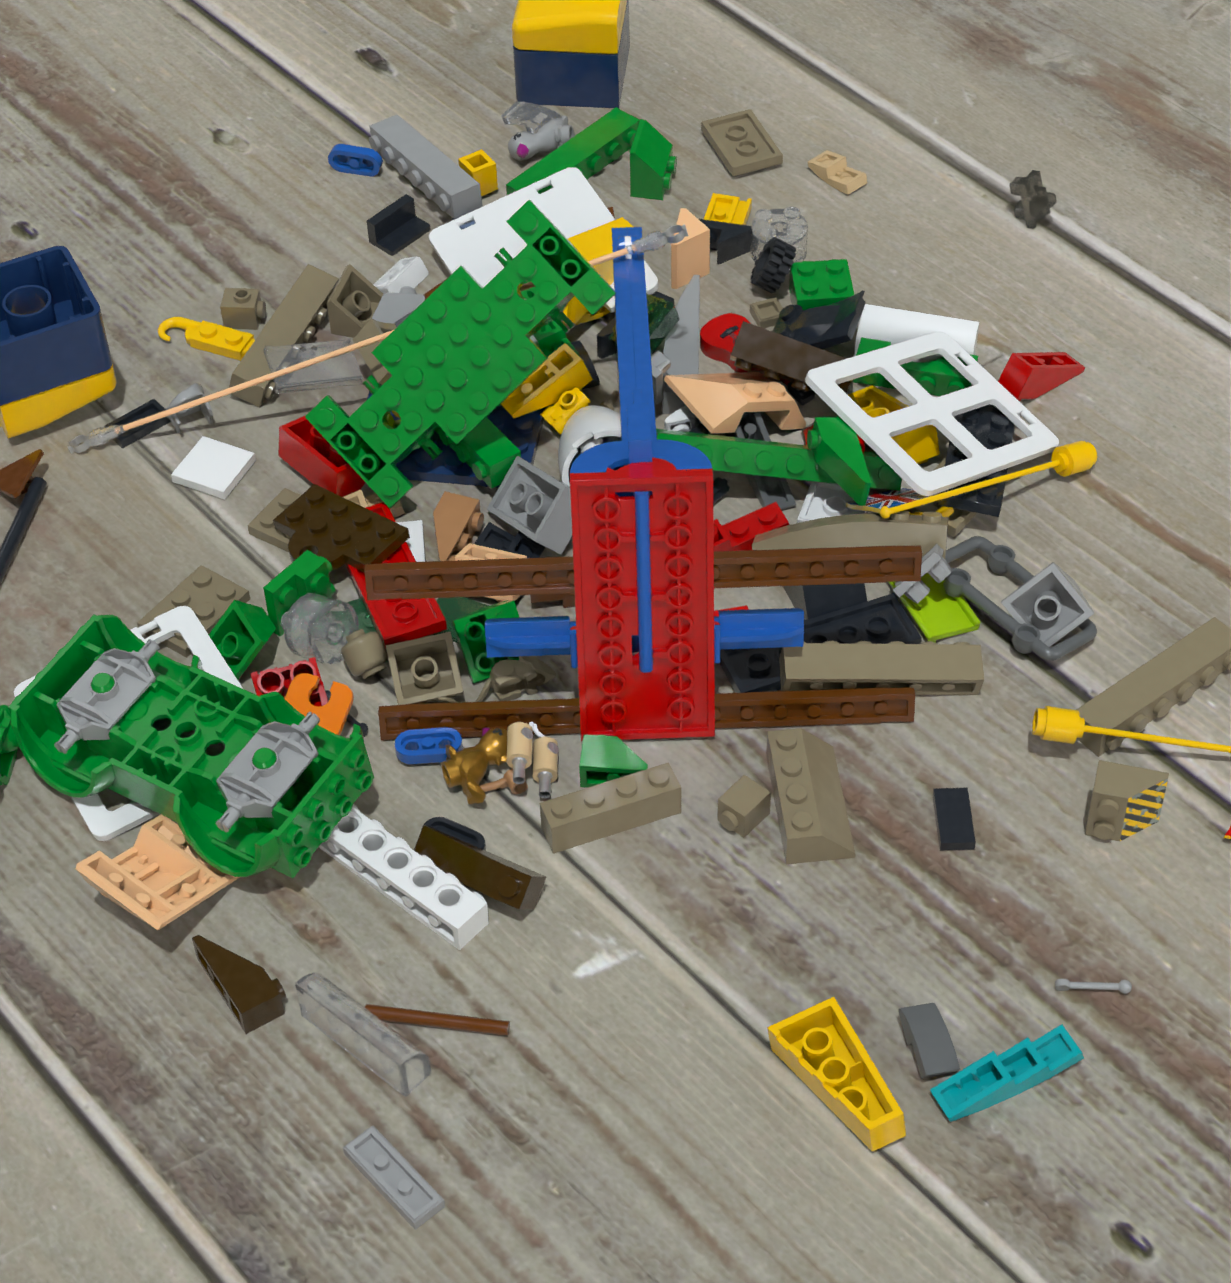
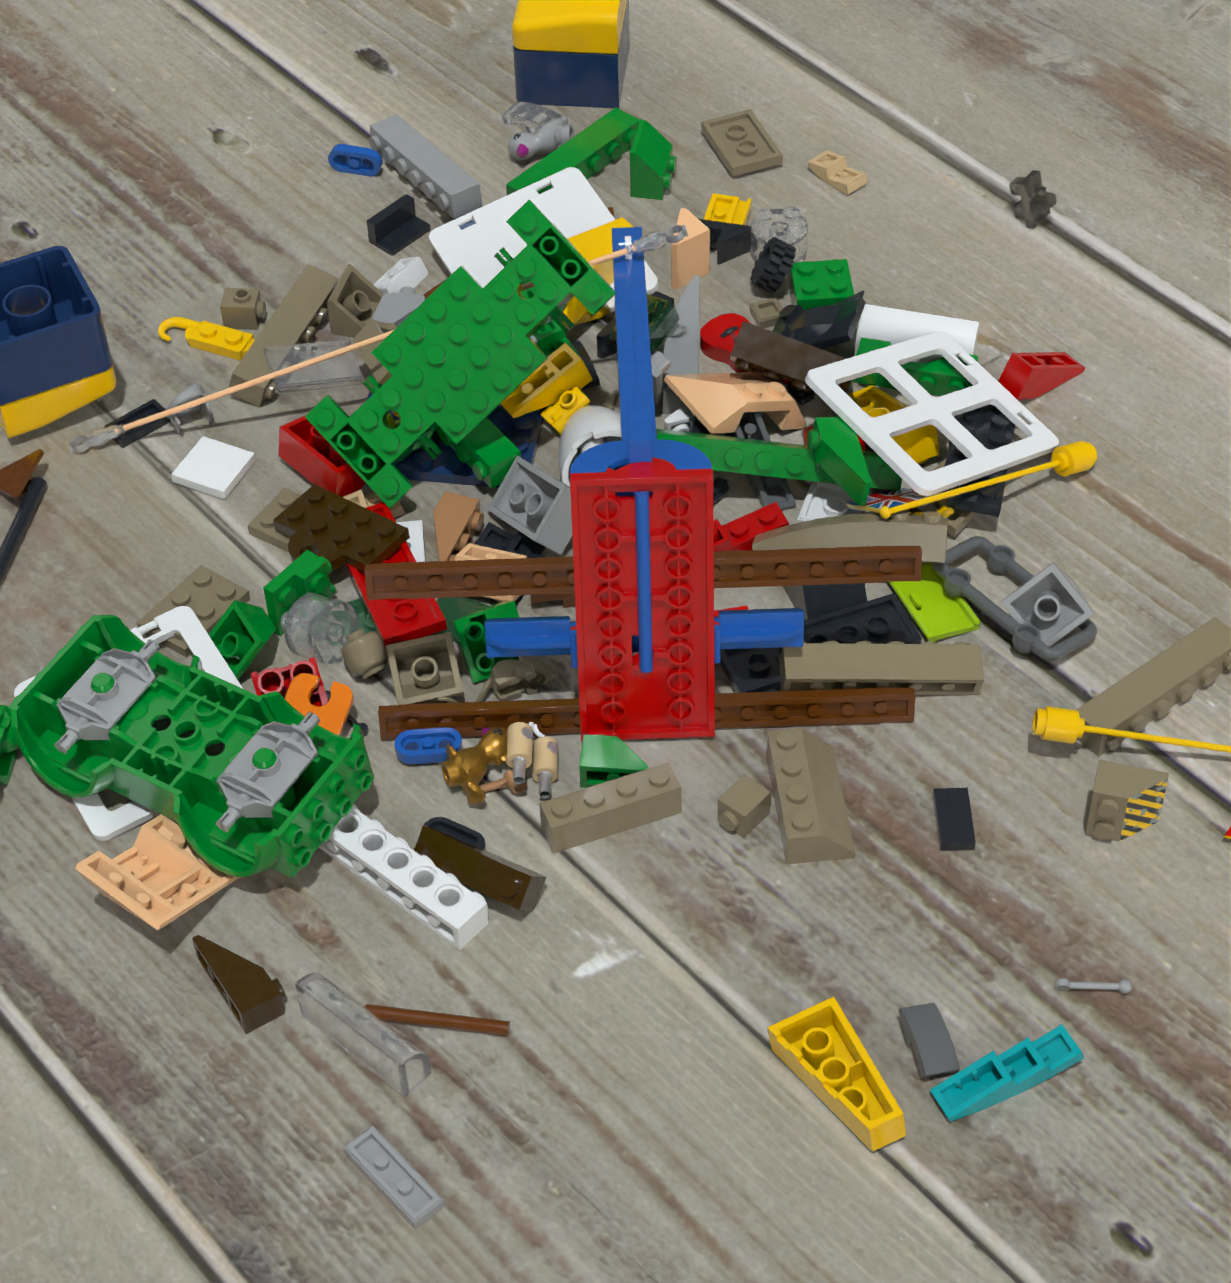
yellow brick [458,149,498,196] -> none
light grey hips [893,544,951,604] -> none

